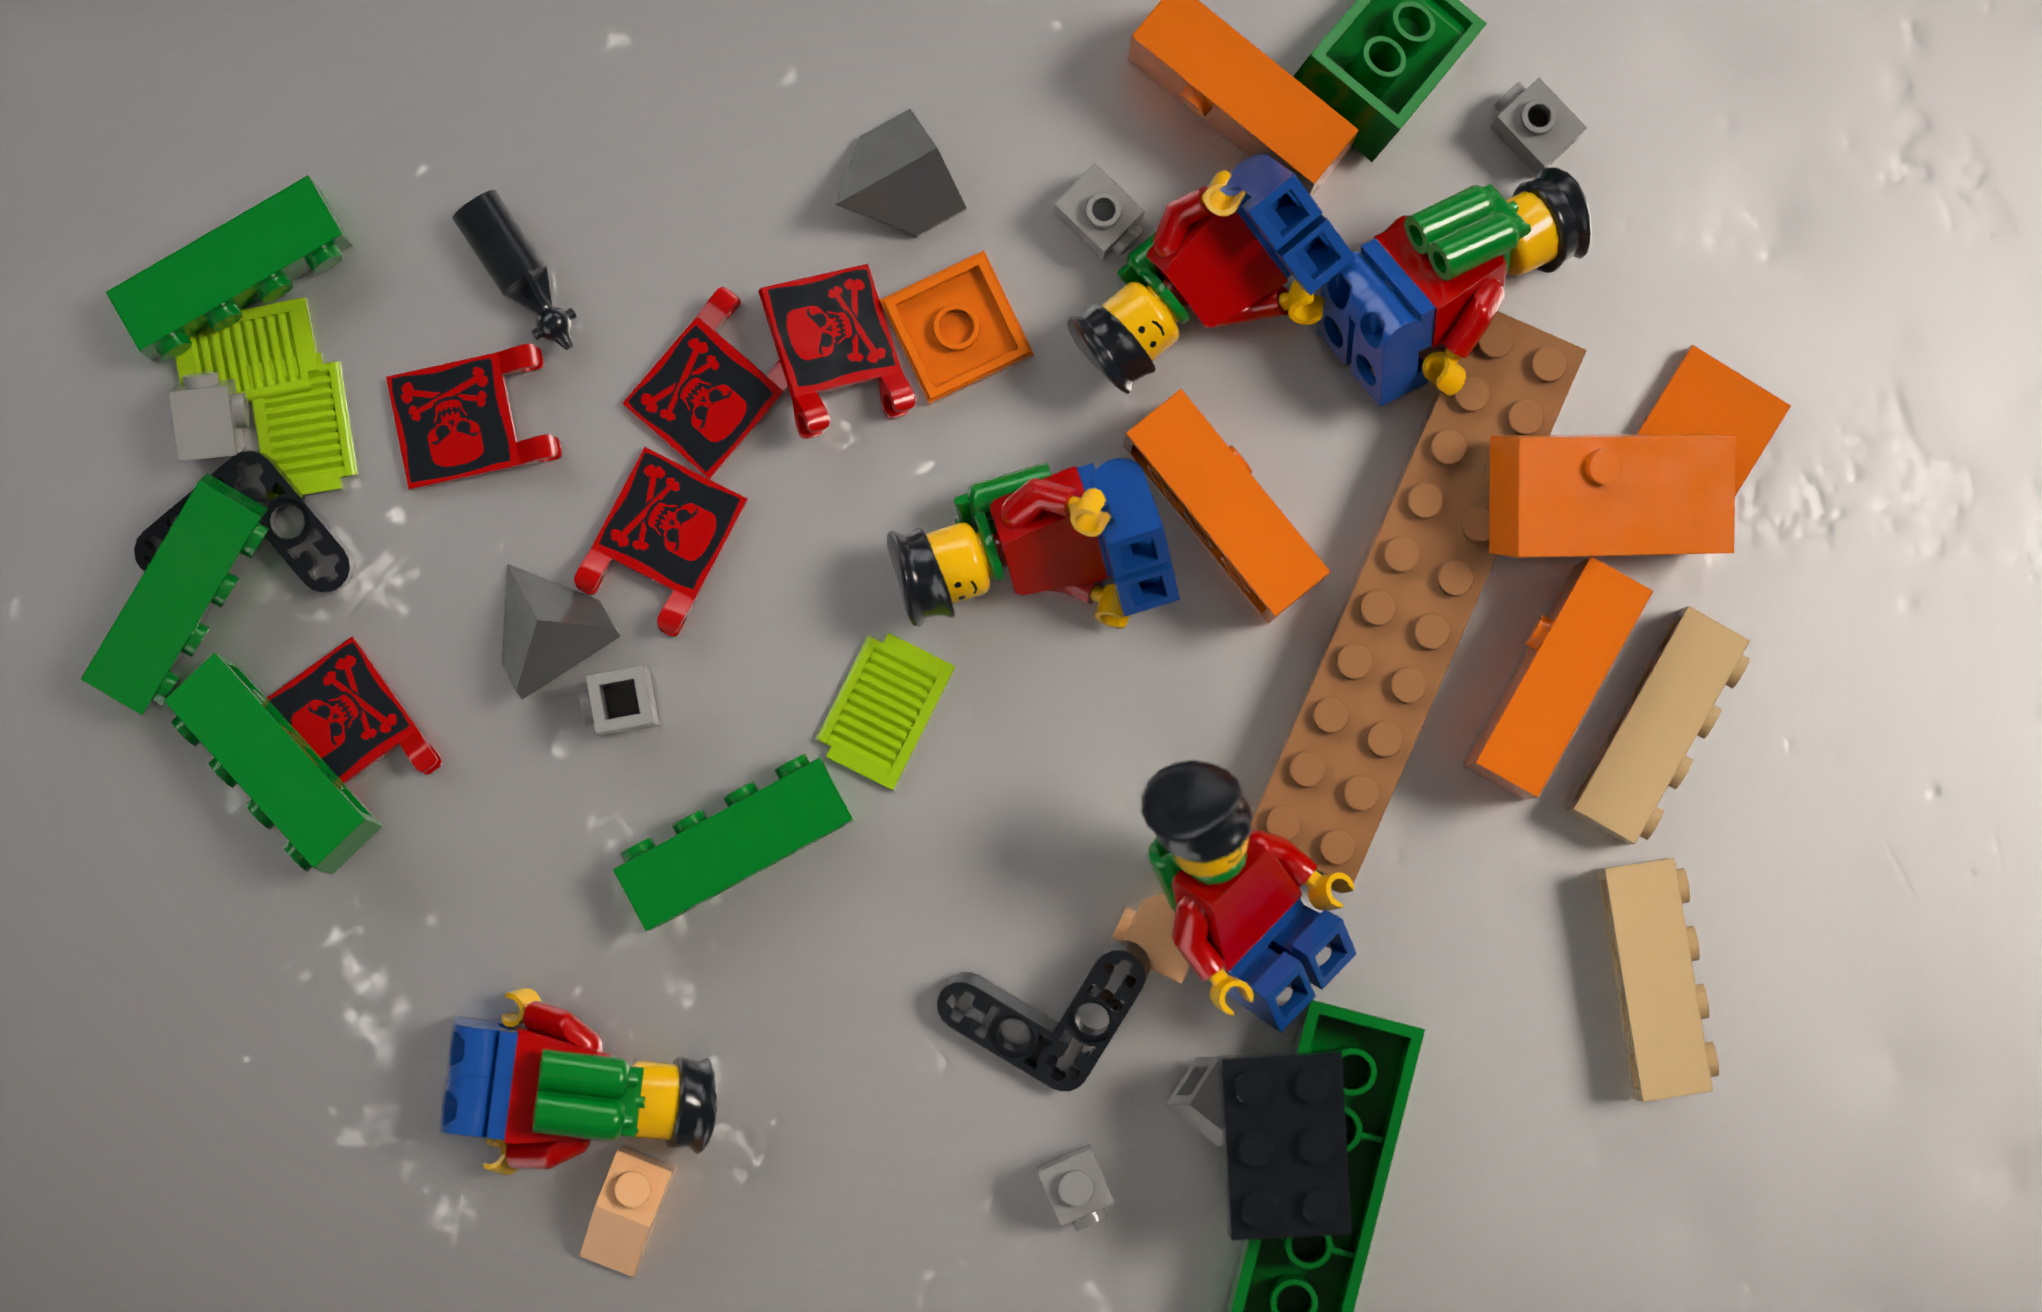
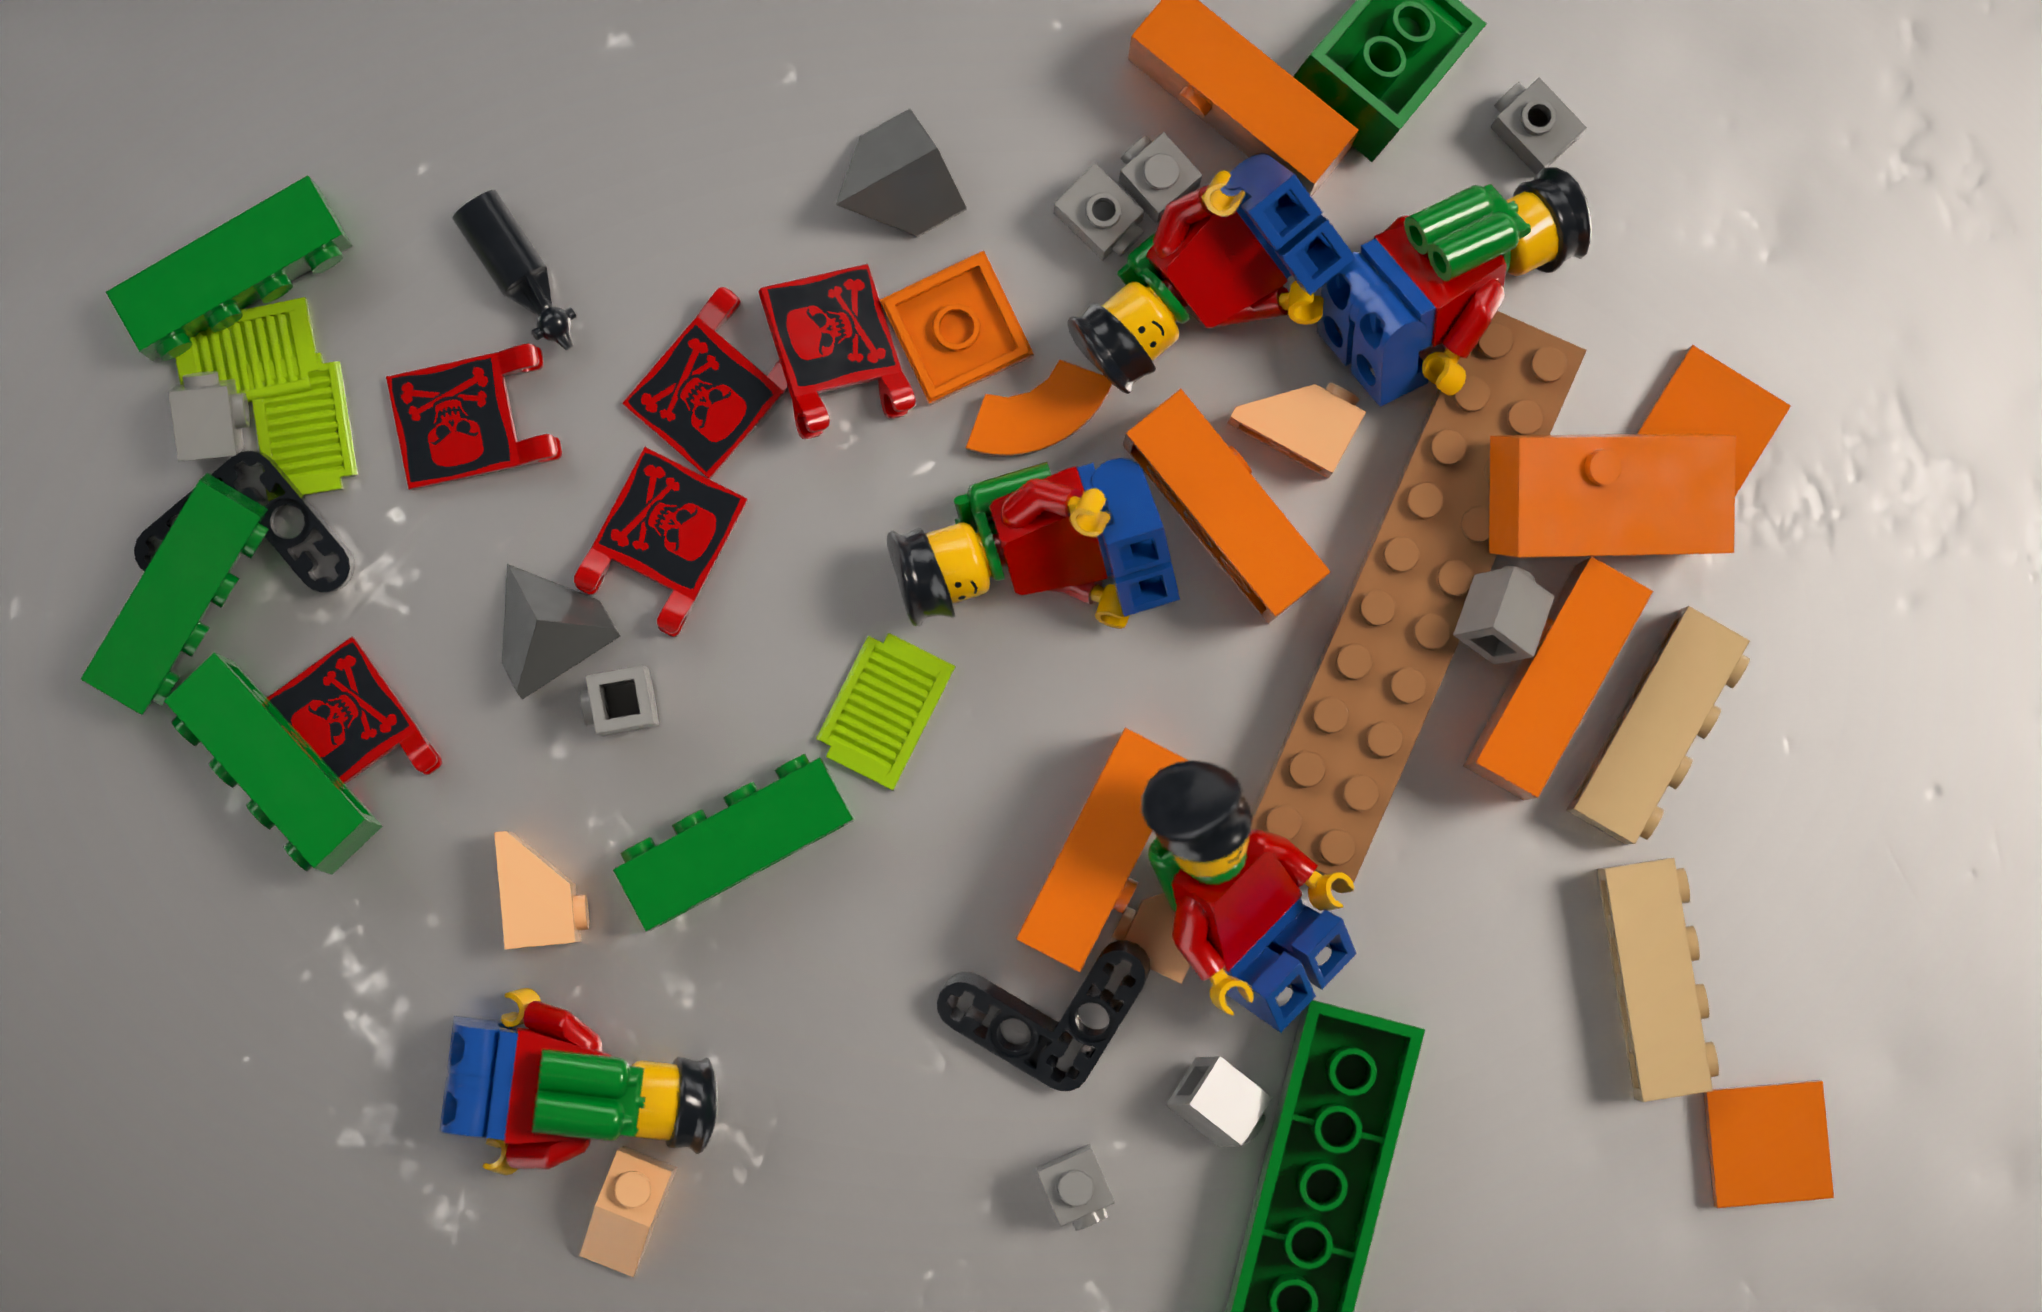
black brick [1218,1050,1352,1240] -> none
none -> light nougat slope [494,831,590,949]
none -> orange tile [966,360,1112,457]
none -> orange brick [1016,728,1189,972]
none -> light grey brick [1118,132,1203,225]
none -> light nougat slope [1228,383,1366,479]
none -> light grey brick [1453,566,1555,665]
none -> orange tile [1704,1080,1834,1208]

